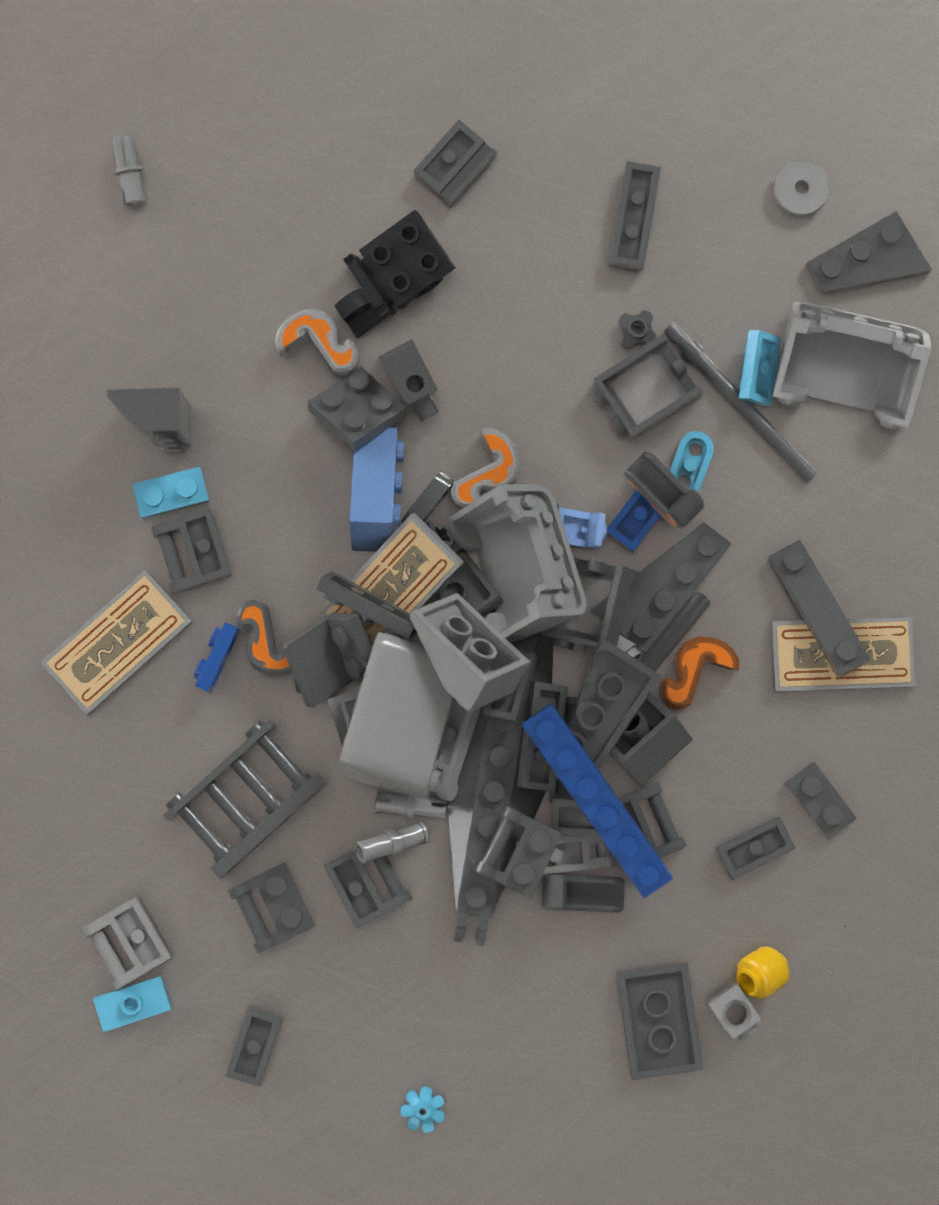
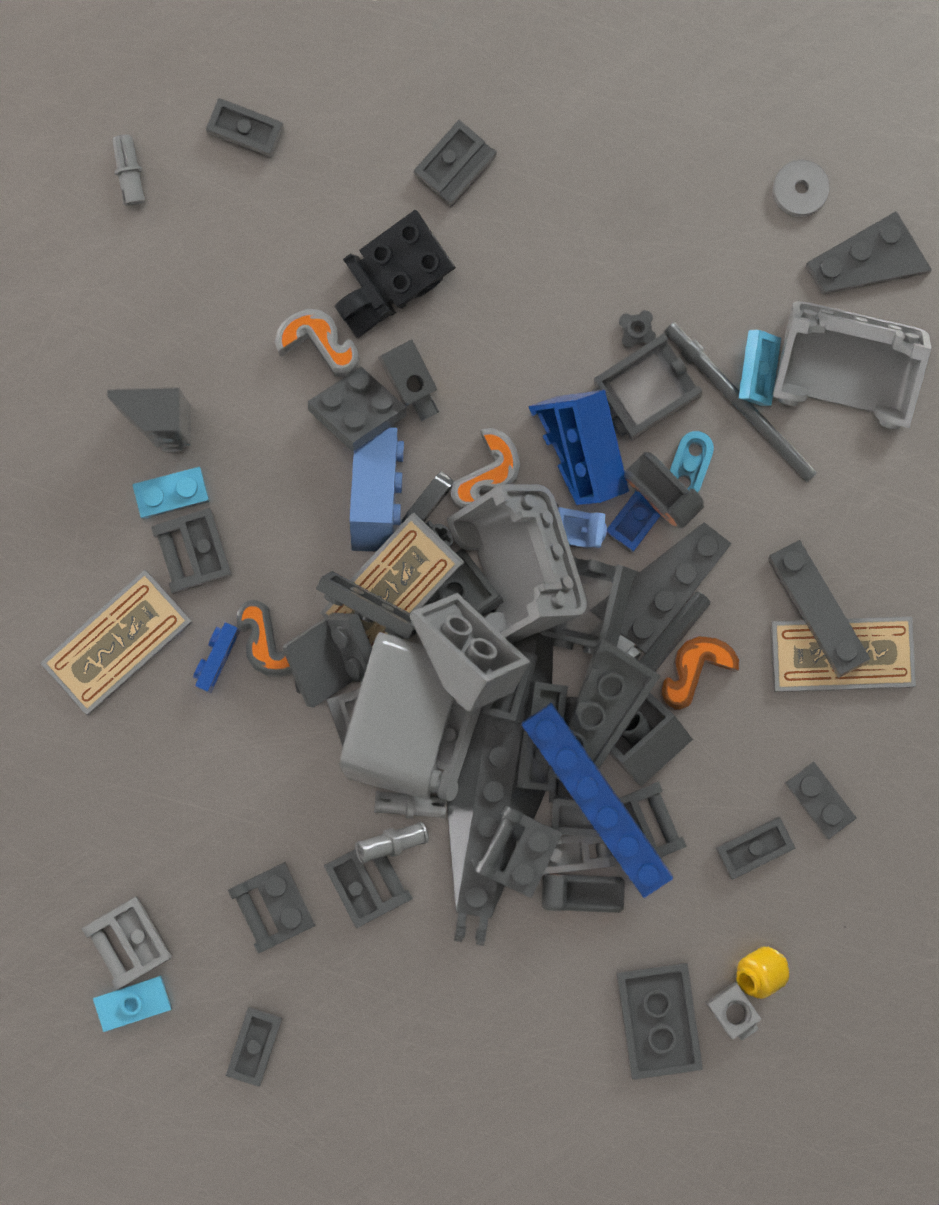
dark grey fence [163,720,327,879] -> none
medium azure plant [400,1086,445,1133] -> none
dark grey plate [609,161,661,271] -> none
none -> dark grey plate [206,98,284,157]
none -> blue wedge [528,390,629,505]

